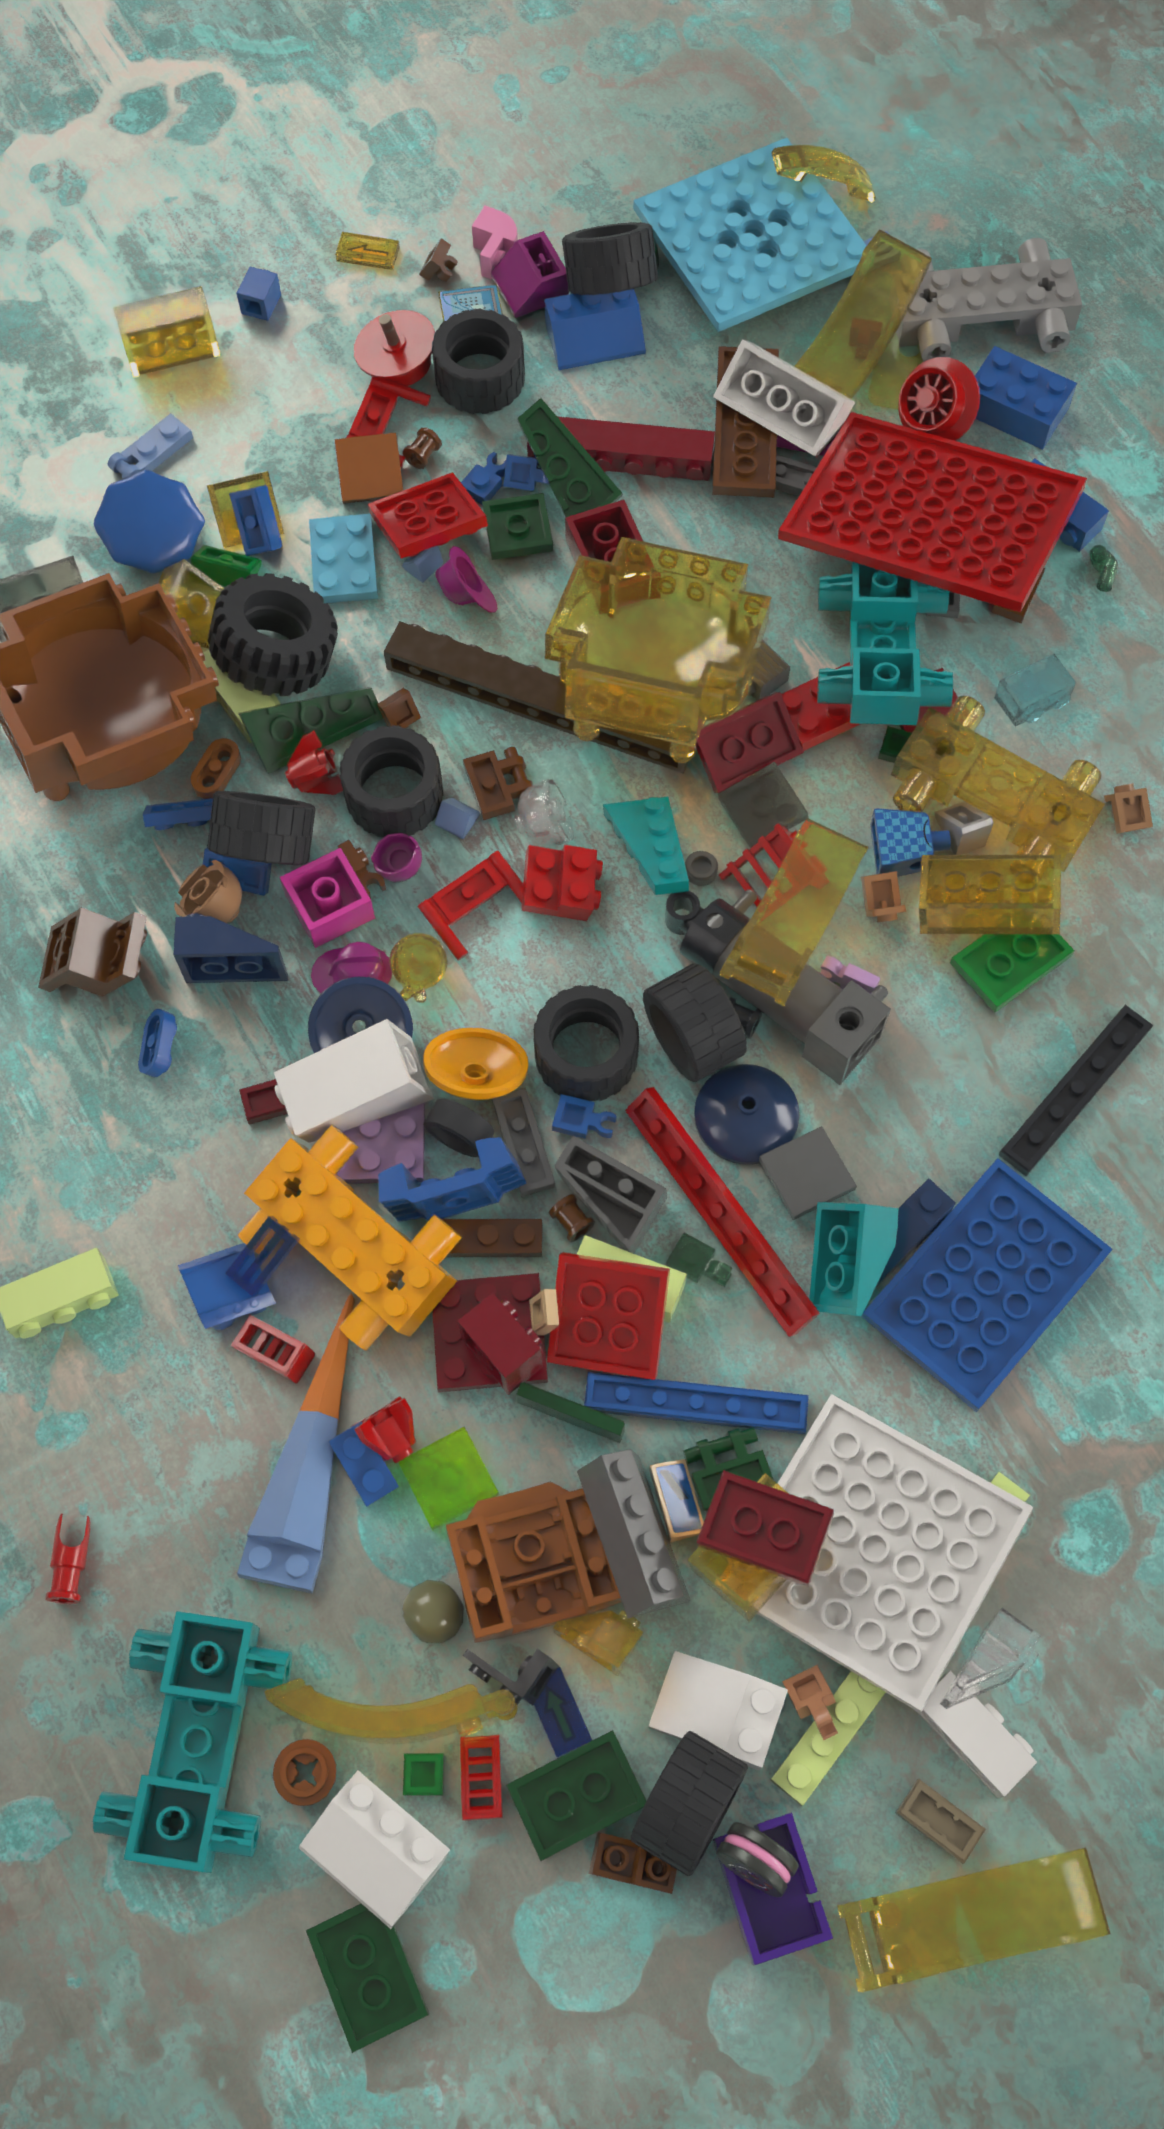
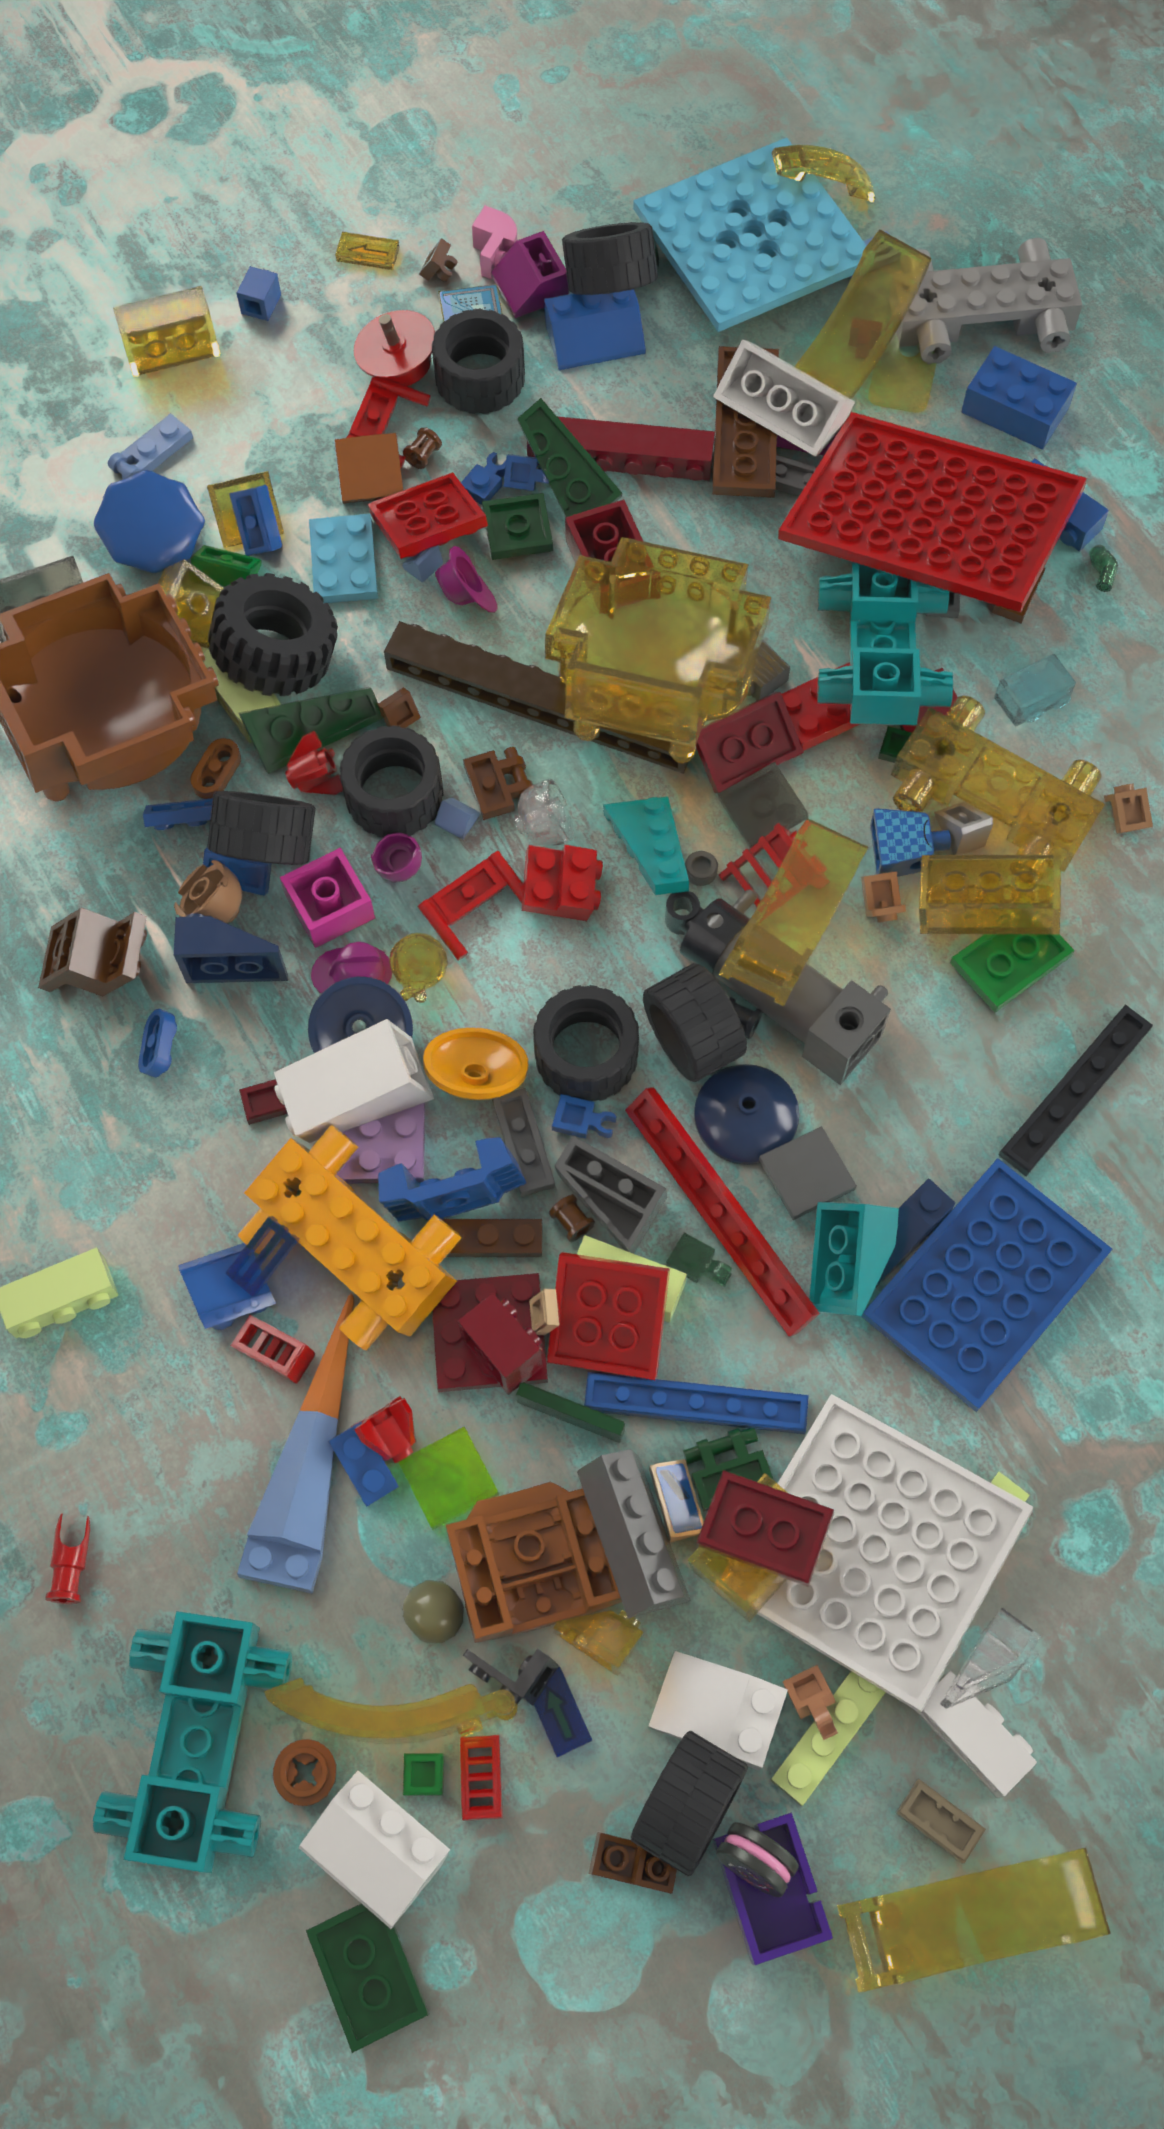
reddish brown plate [338,840,386,899] -> none
black tyre [423,1098,494,1157] -> none
dark green plate [506,1730,646,1861] -> none
lavender plate [820,955,880,994] -> none
red piece [898,357,980,441] -> none

